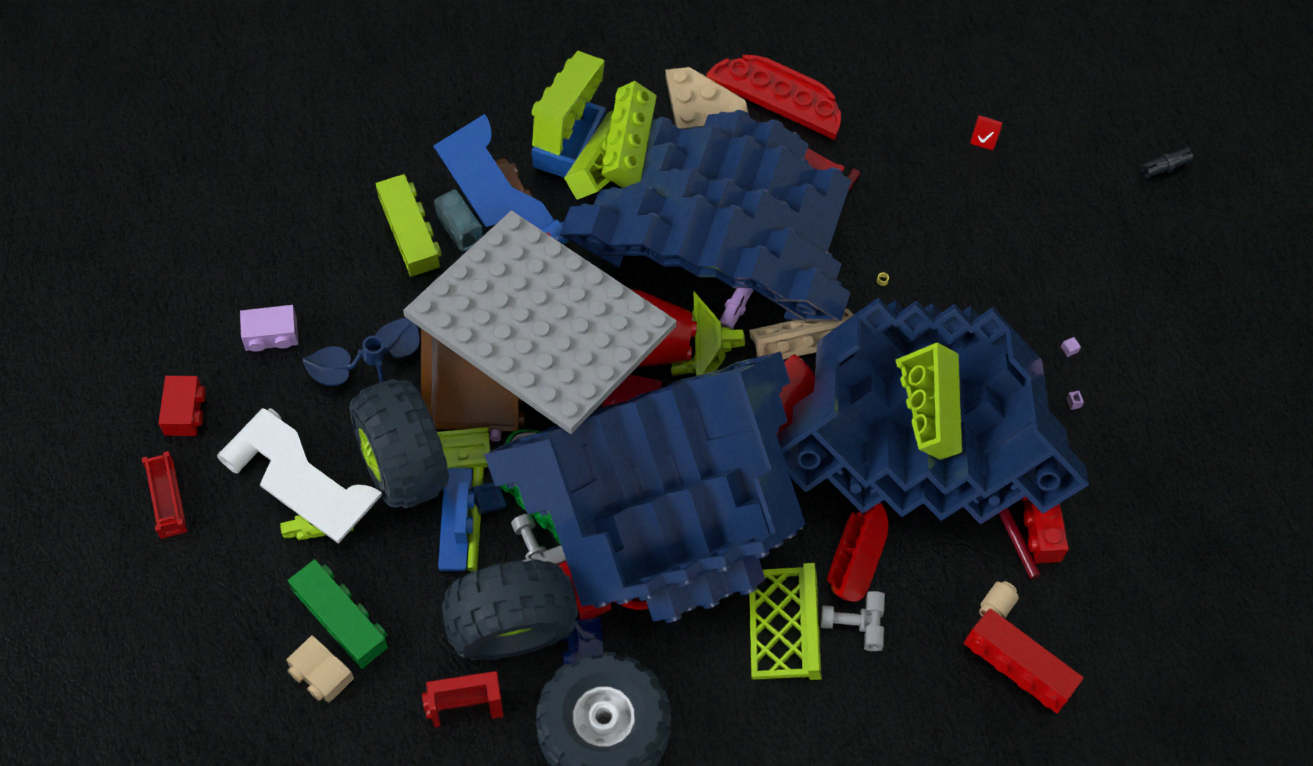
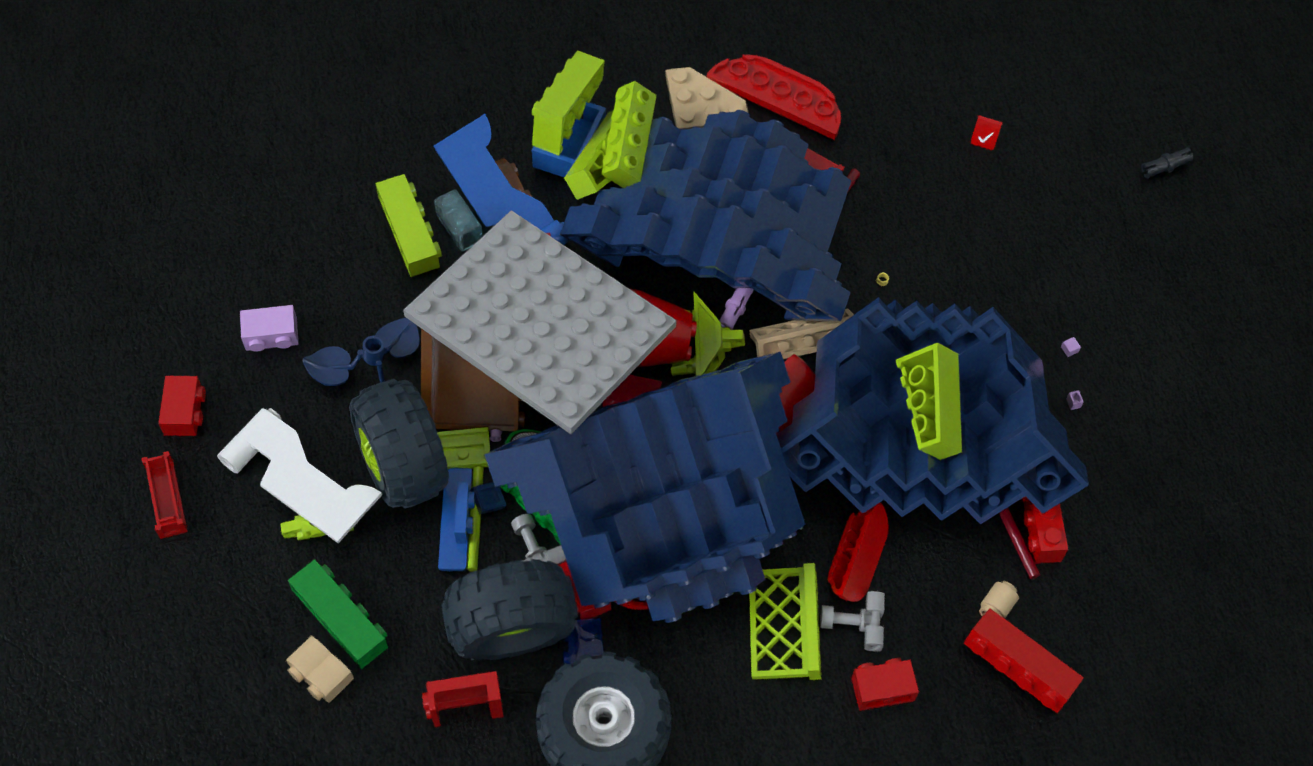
none -> red brick [852,658,919,711]

